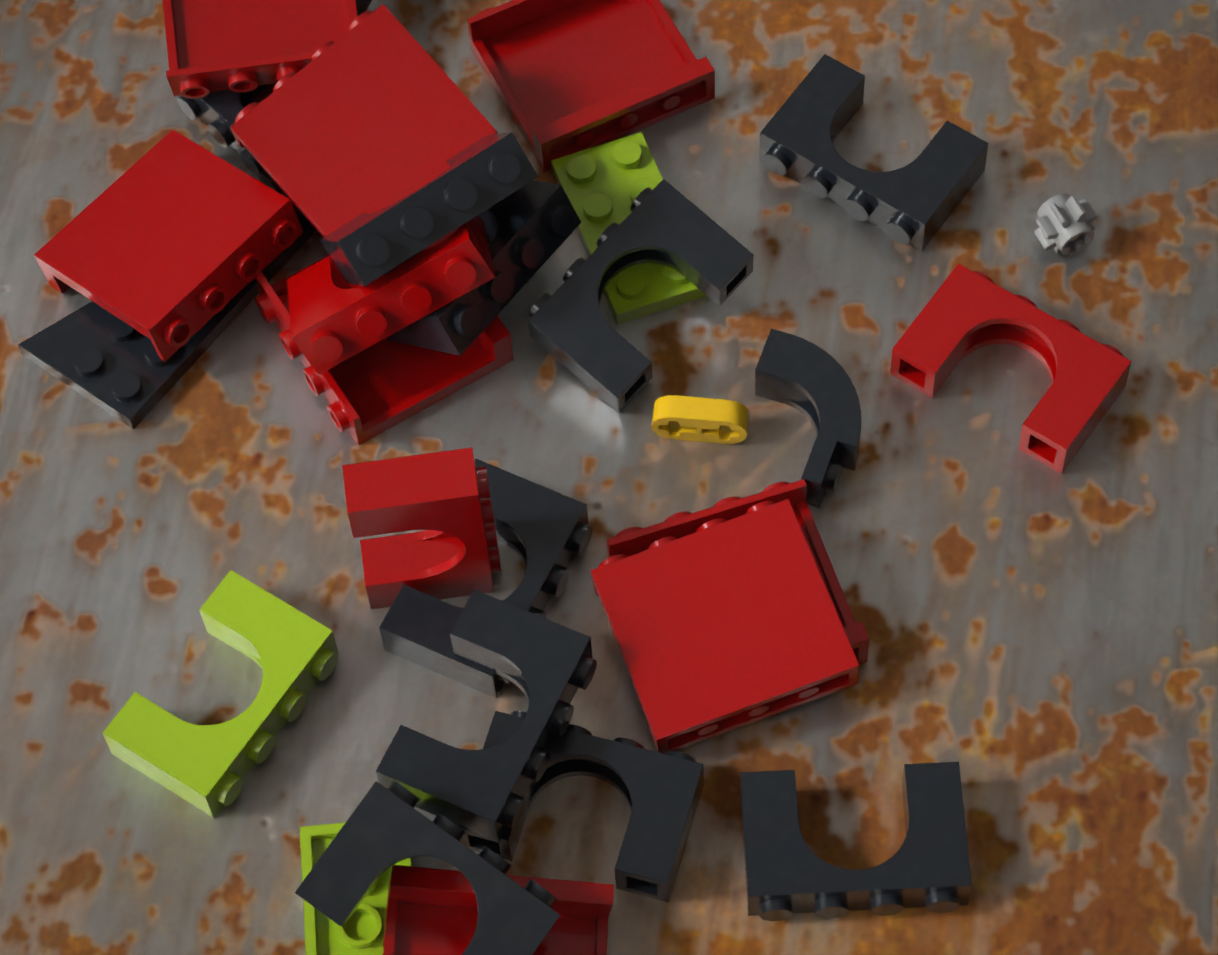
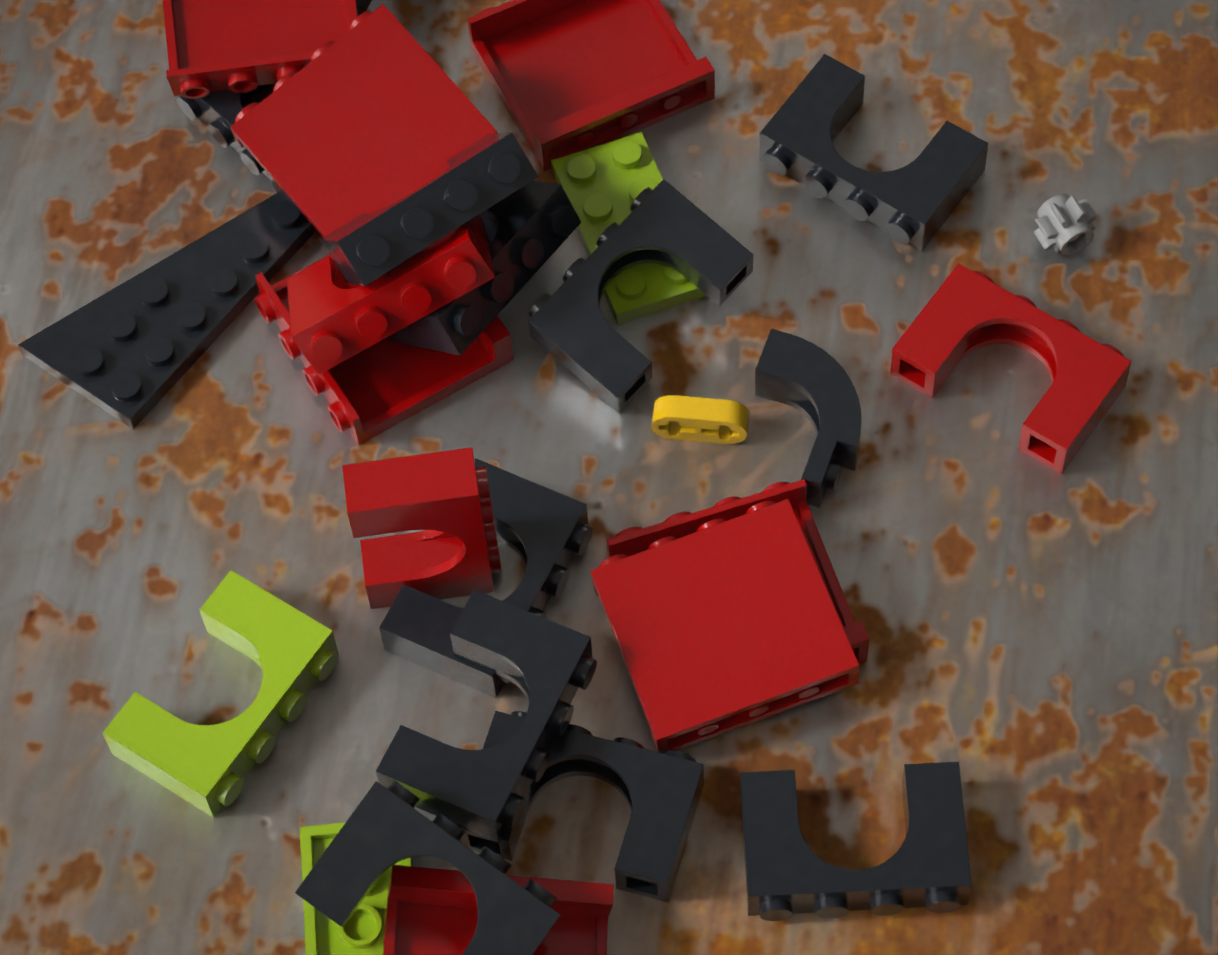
red panel [34,130,304,362] -> none

